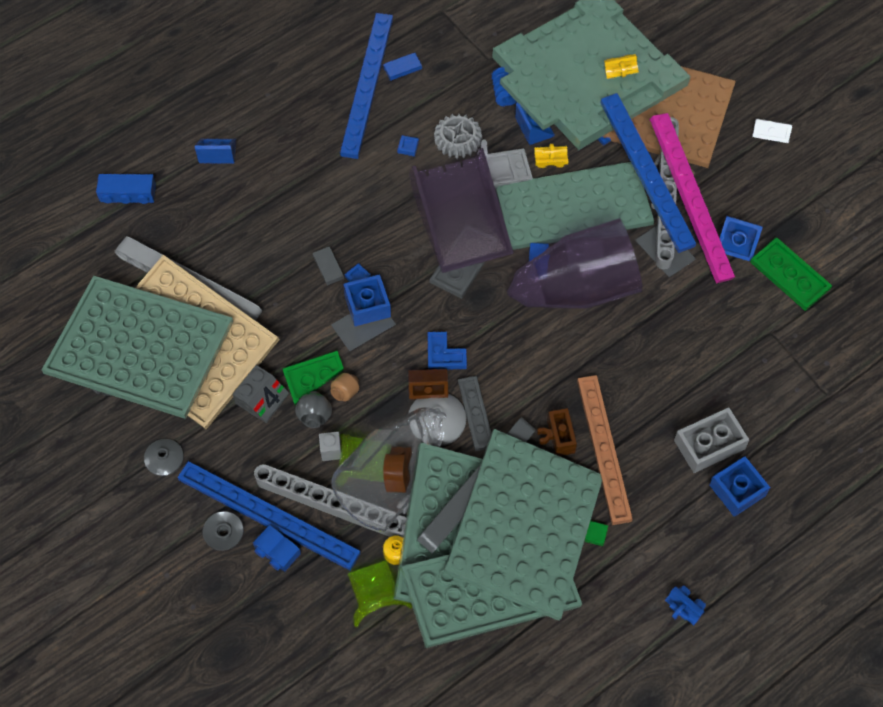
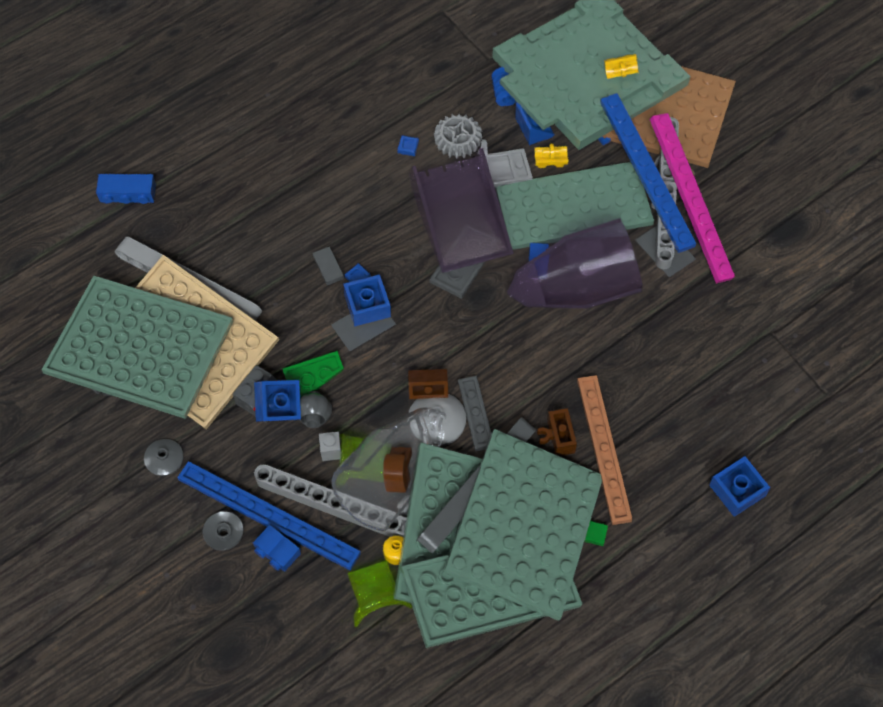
blue slope [195,139,236,163] -> none
medium nougat head [331,373,359,402] -> none
blue plate [340,13,393,159] -> none
blue tile [383,53,422,81] -> none
blue plate [428,332,467,370] -> none
blue hips [665,585,706,626] -> none
light grey brick [674,407,749,473] -> none
blue slope [719,216,763,261] -> none
green plate [750,238,832,311] -> none
white plate [752,118,792,143] -> none
none -> blue brick [254,380,301,422]

